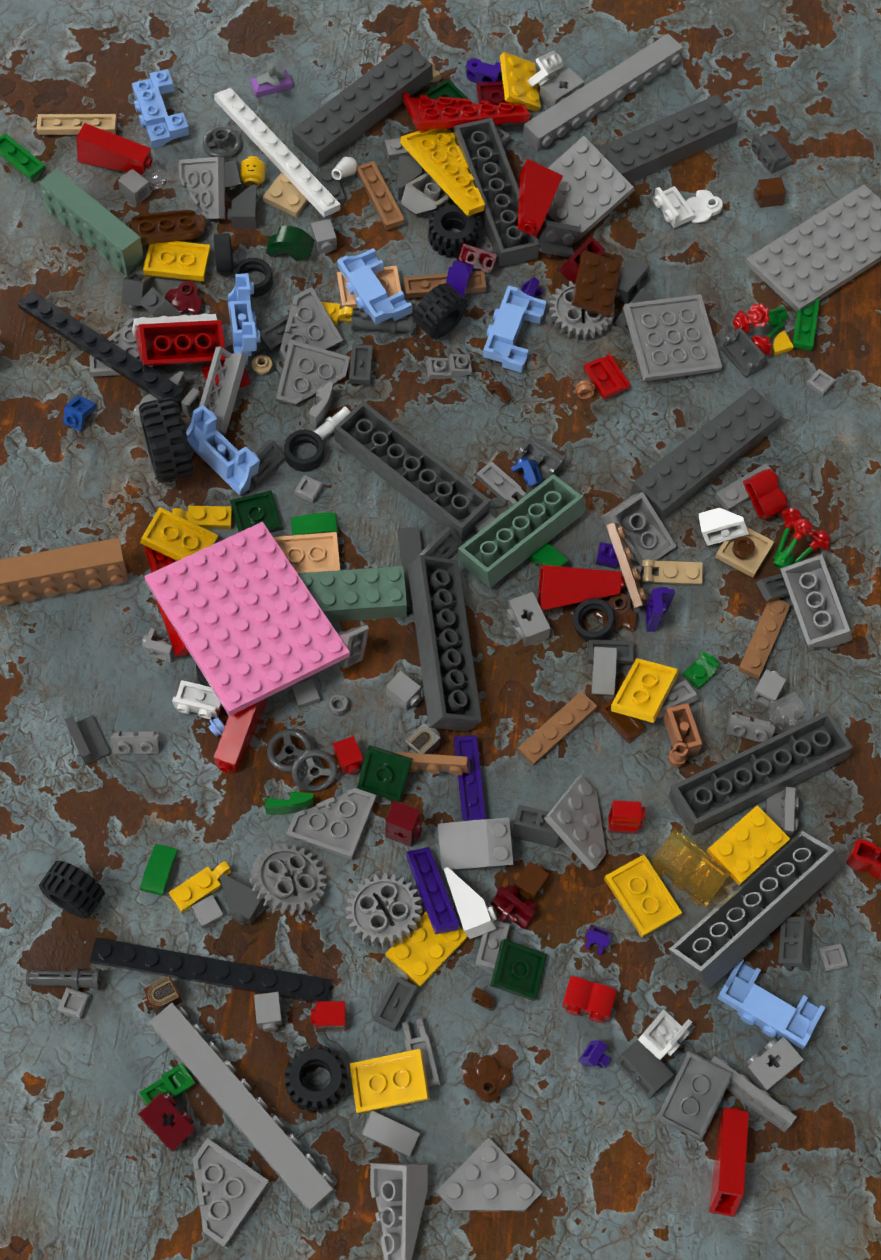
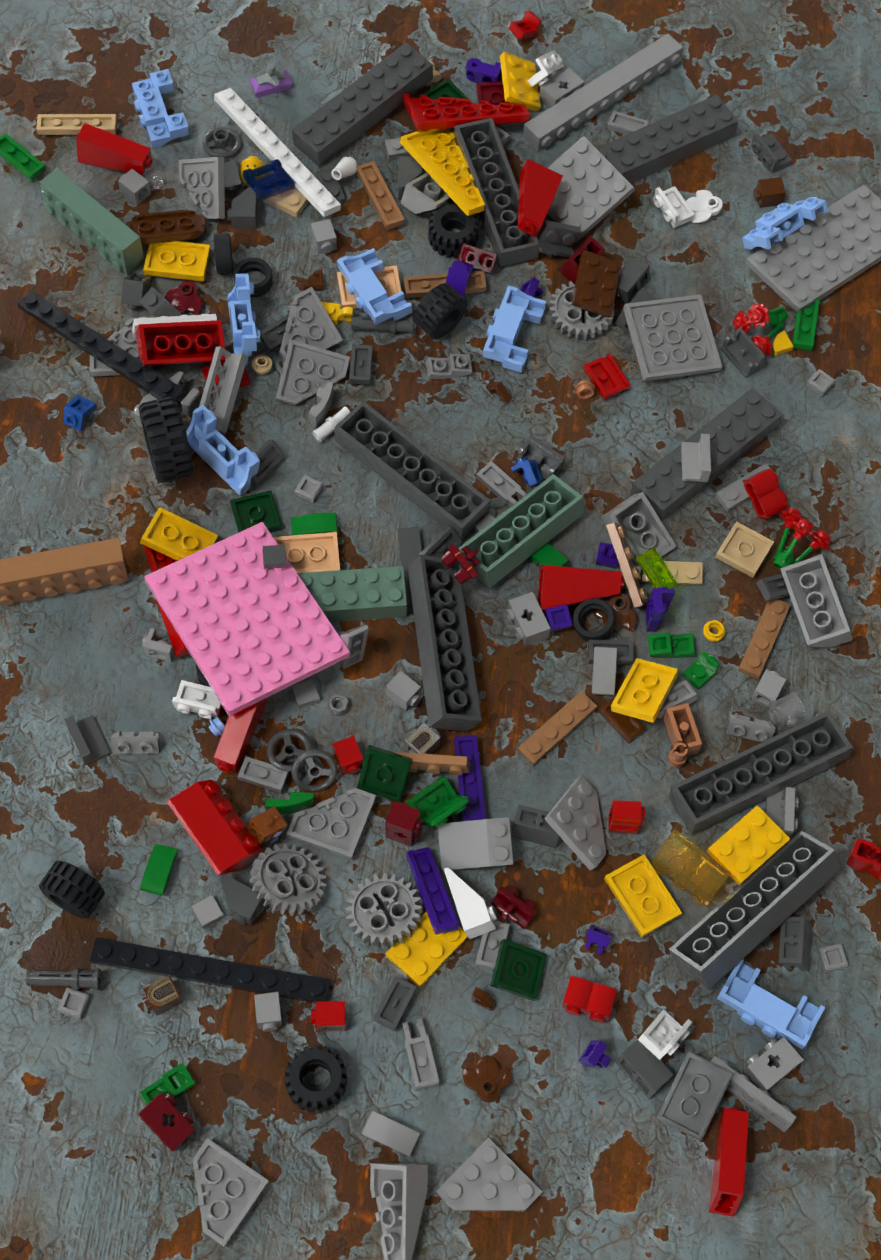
light grey brick [149,1003,334,1214] -> none
yellow plate [168,861,232,914] -> none
yellow plate [172,506,232,529] -> none
dark green brick [266,225,315,261] -> none
black tyre [284,429,324,472] -> none
yellow plate [350,1049,430,1114] -> none
reddish brown brick [514,862,549,902] -> none
white slope [699,508,749,546] -> none
reddish brown tile [732,537,755,559] -> none
none -> red slope [167,780,263,876]
none -> light grey plate [238,756,289,793]
none -> clear blue plate [243,159,295,200]
none -> dark orange head [247,806,287,849]
none -> dark grey tile [263,545,286,569]
none -> reddish brown tile [304,270,324,291]
none -> green bracket [405,776,470,827]
none -> dark red hips [441,544,480,584]
none -> red bracket [508,10,542,40]
none -> dark purple tile [545,604,572,632]
none -> light grey tile [607,110,650,135]
none -> clear neon green plate [635,547,678,589]
none -> green slope [648,632,696,658]
none -> light grey panel [681,434,711,482]
none -> yellow plate [703,620,725,642]
none -> light blue bracket [742,197,828,250]

